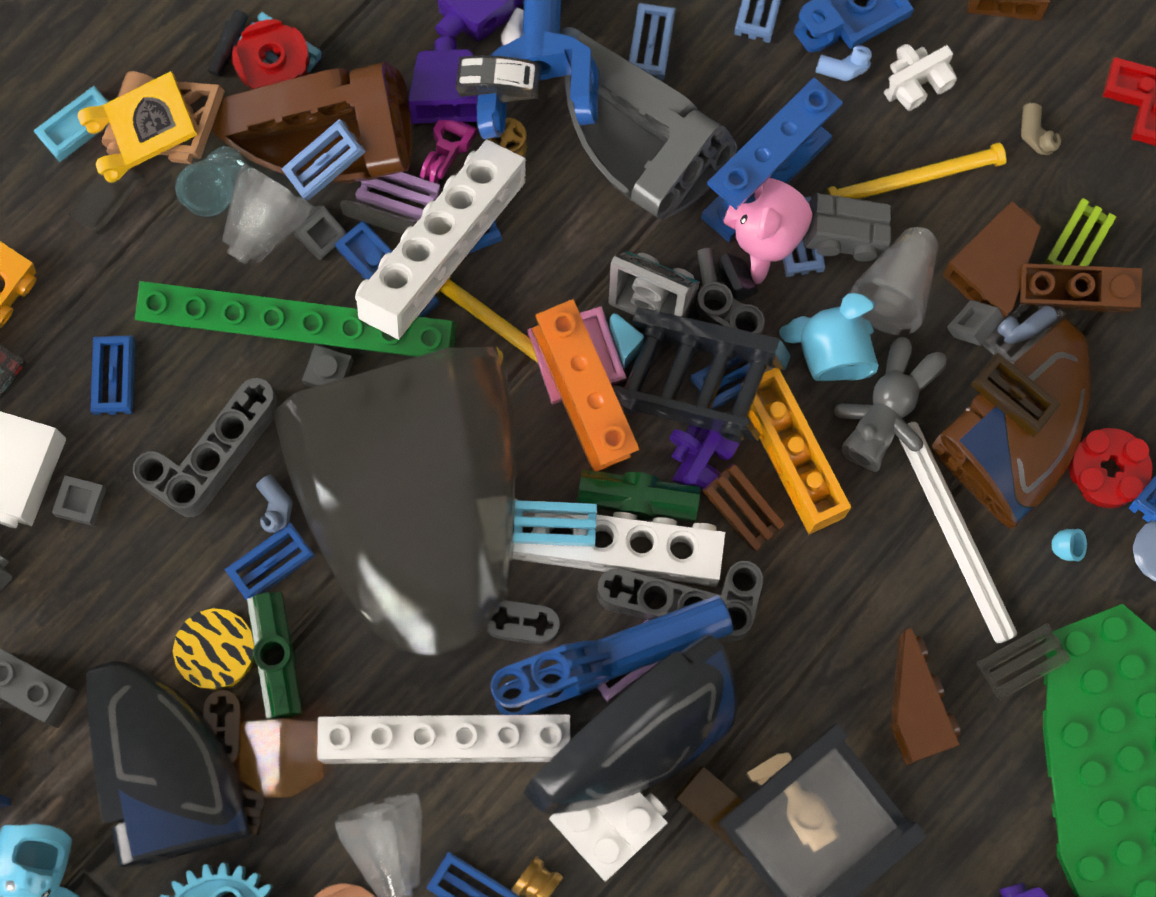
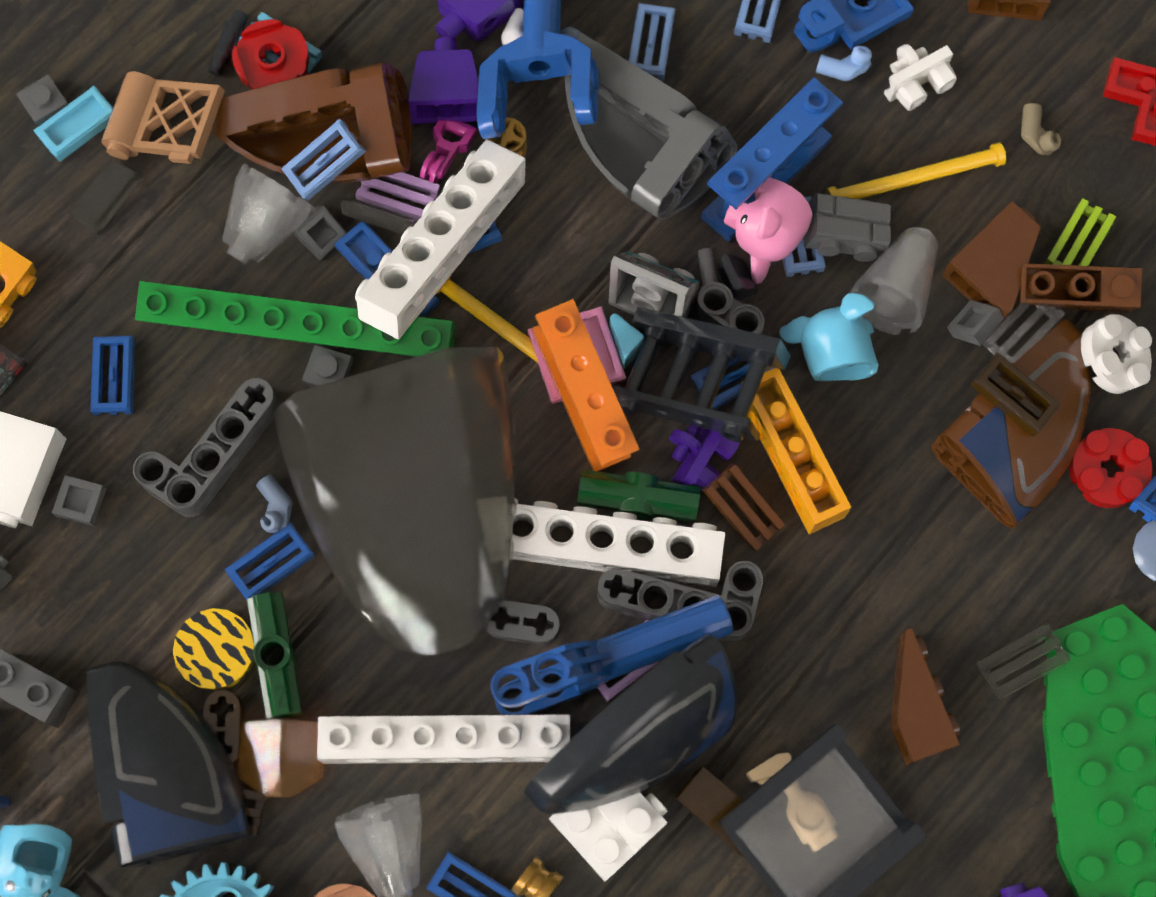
yellow flag [78,71,198,183] -> none
clear light blue hair [175,146,246,217] -> none
slope [455,55,541,102] -> none
medium azure tile [513,500,597,547] -> none
dark grey animal [834,337,947,472] -> none
white axle [899,422,1017,643] -> none
sand blue arm [997,306,1058,344] -> none
medium azure hinge [1052,529,1087,561] -> none
none -> dark grey plate [16,75,68,127]
none -> white plate [1081,314,1152,394]

